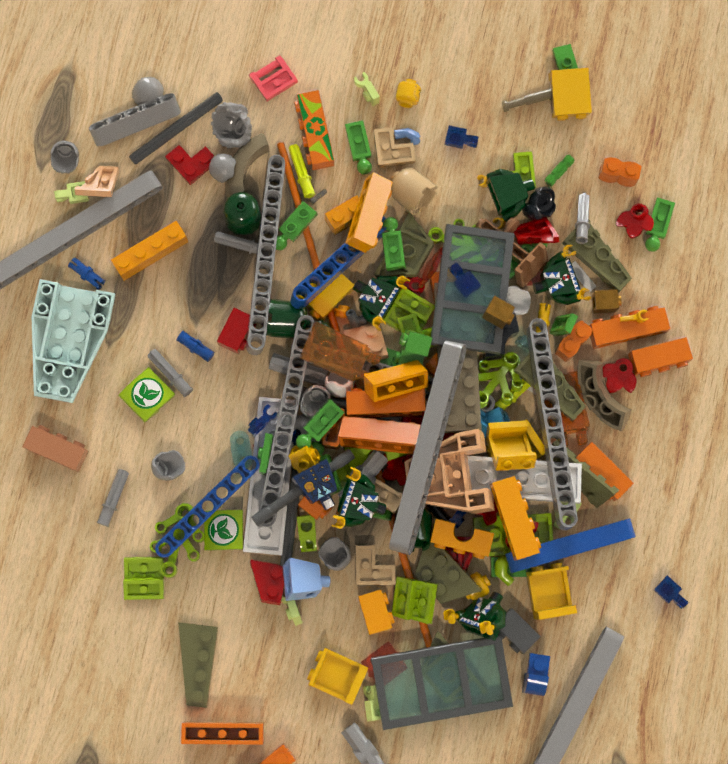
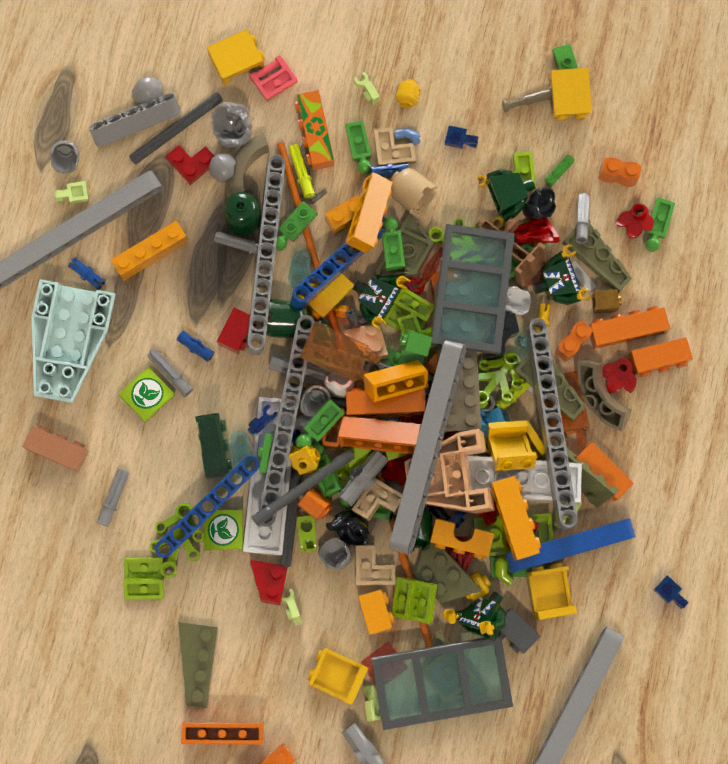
light nougat wing [75,166,119,197] -> none
light grey hair [151,450,185,481] -> none
light blue torso [283,558,330,601] -> none
dark blue torso [292,459,337,510] -> none
torso [331,467,386,529] -> none
clear blue plate [449,262,481,299] -> none
pearl gold brick [482,296,515,329] -> none
blue brick [522,653,550,696] -> none
bright green plate [549,313,578,336] -> none
yellow hand [620,309,648,323] -> none
none -> clear green wedge [195,413,233,479]
none -> yellow panel [207,29,265,86]
none -> clear light blue plate [288,251,311,288]
none -> black hair [326,510,370,546]
none -> blue pin [370,163,409,178]

